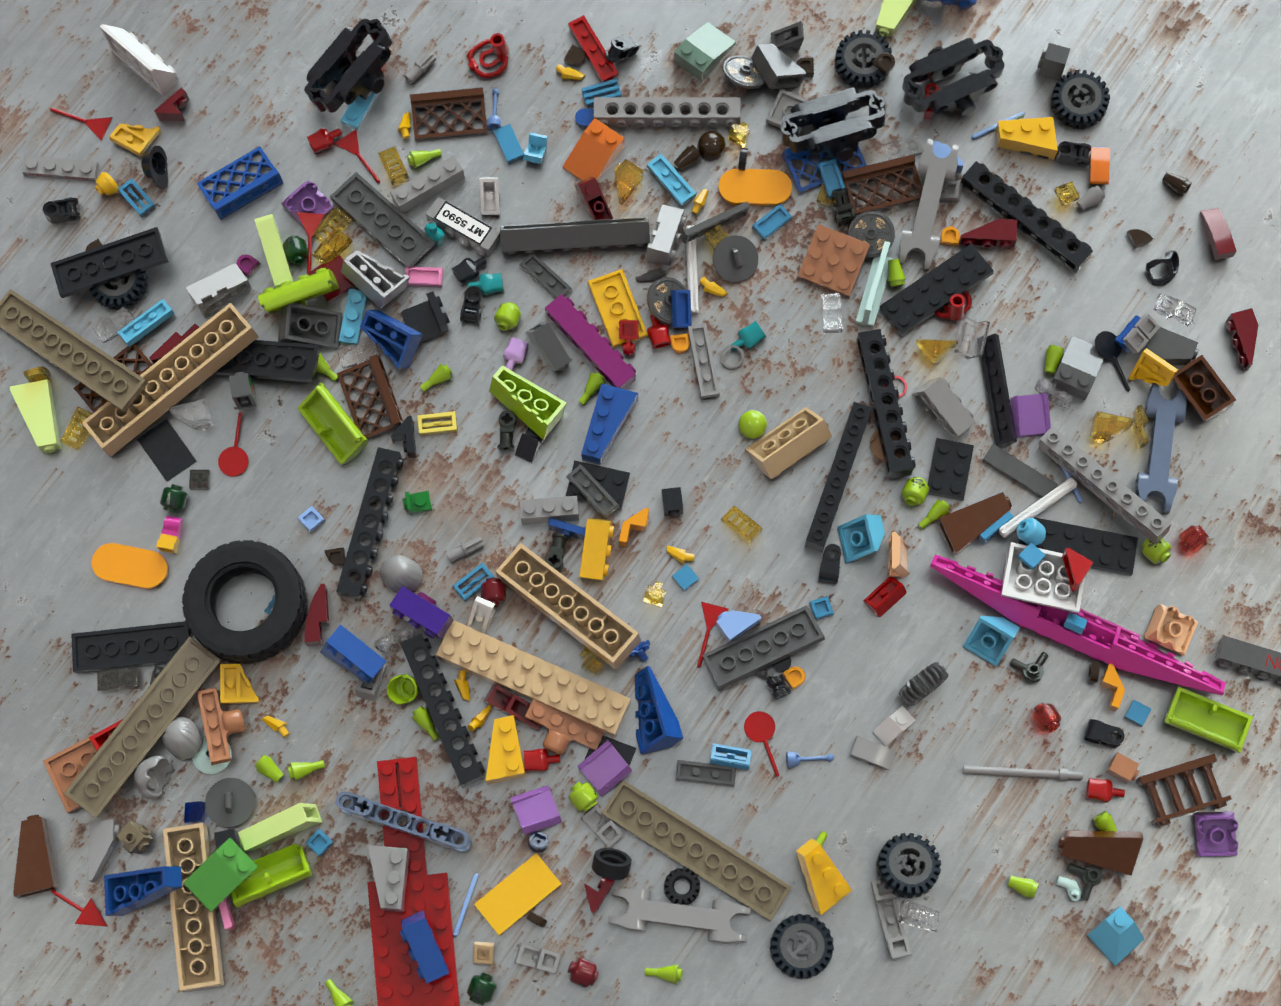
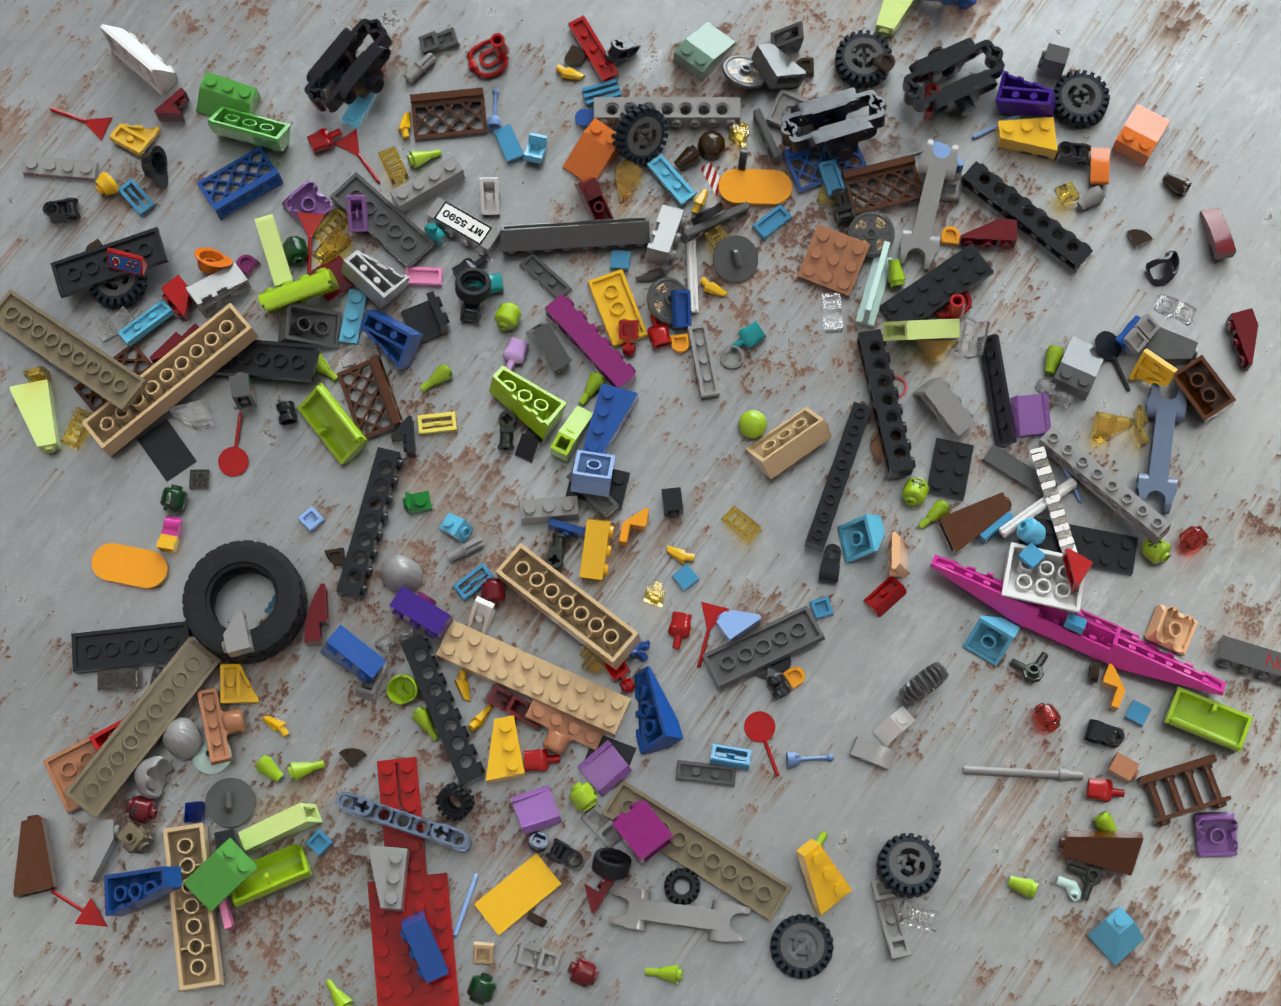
none -> slope [107,247,148,276]
none -> dark red head [126,795,158,824]
none -> red slope [161,275,192,321]
none -> orange piece [194,247,233,275]
none -> bright green slope [196,72,261,117]
none -> bright green slope [208,106,291,152]
none -> light grey slope [221,610,254,658]
none -> black wheel [276,401,298,425]
none -> dark brown tile [339,748,367,768]
none -> medium lavender slope [346,195,368,232]
none -> dark grey slope [418,27,460,54]
none -> black tyre [436,782,475,821]
none -> medium azure bracket [439,513,473,544]
none -> black tyre [455,267,491,304]
none -> black piece [545,838,585,871]
none -> lime slope [550,405,593,463]
none -> medium blue slope [570,450,615,497]
none -> red plate [604,661,635,693]
none -> dark azure tile [610,250,631,271]
none -> wheel [612,104,669,164]
none -> magenta slope [612,800,673,865]
none -> red piece [668,612,692,649]
none -> black tile [690,202,726,226]
none -> sticker [700,163,720,196]
none -> dark grey tile [753,108,781,165]
none -> yellowish green slope [883,319,960,341]
none -> dark purple wedge [996,70,1056,117]
none -> sticker [1030,447,1077,554]
none -> orange slope [1112,104,1170,166]

